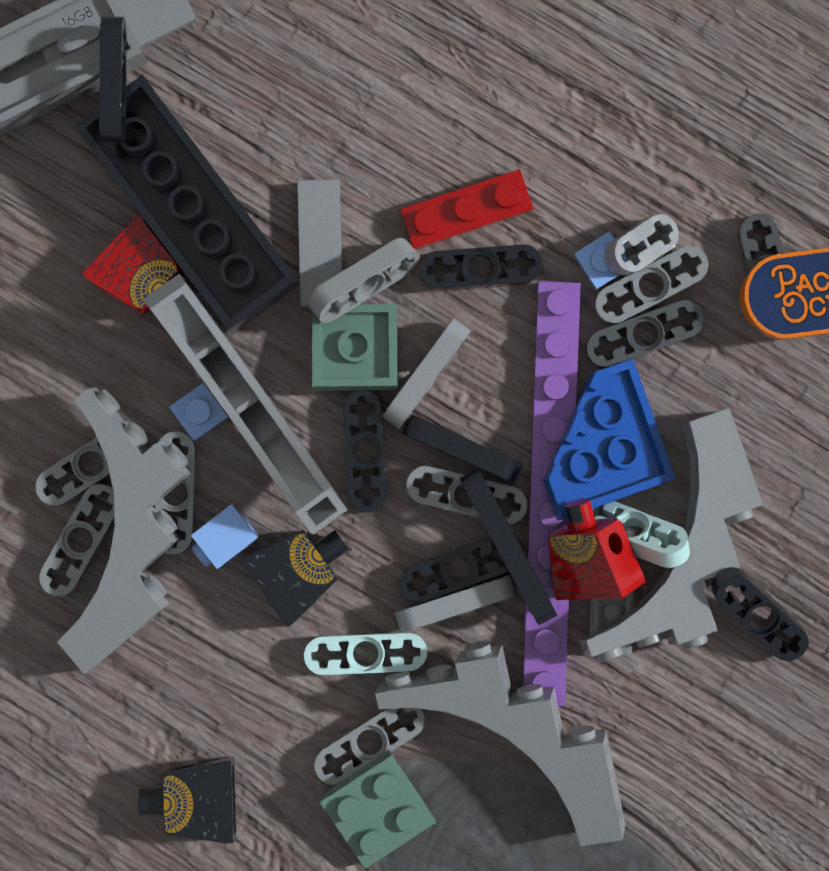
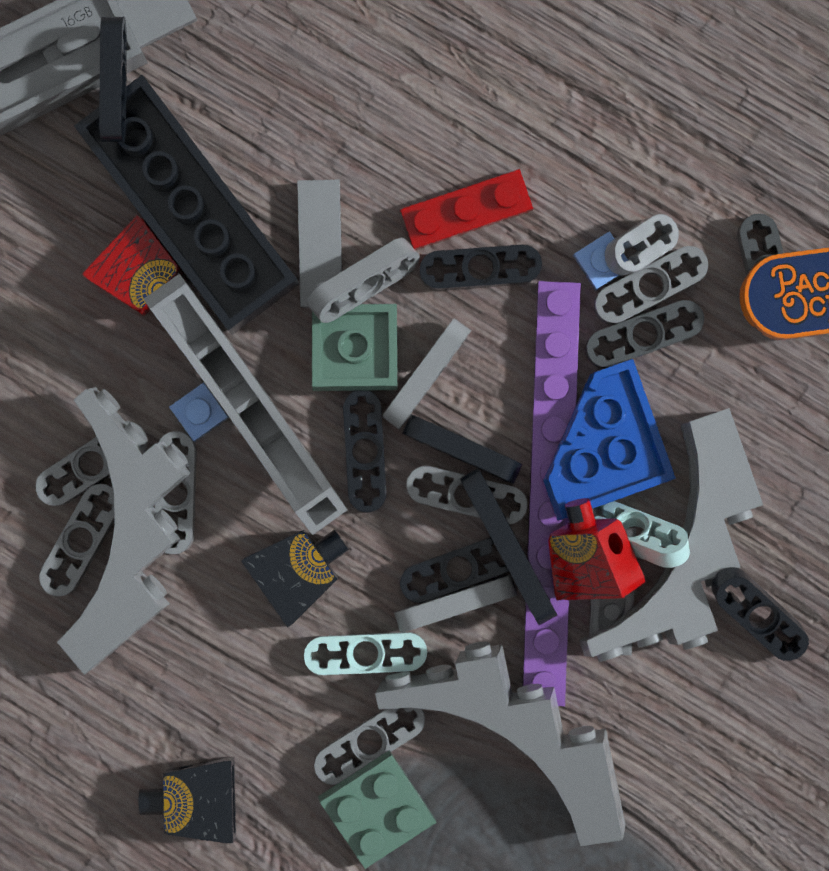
light blue brick [191,504,260,569] -> none

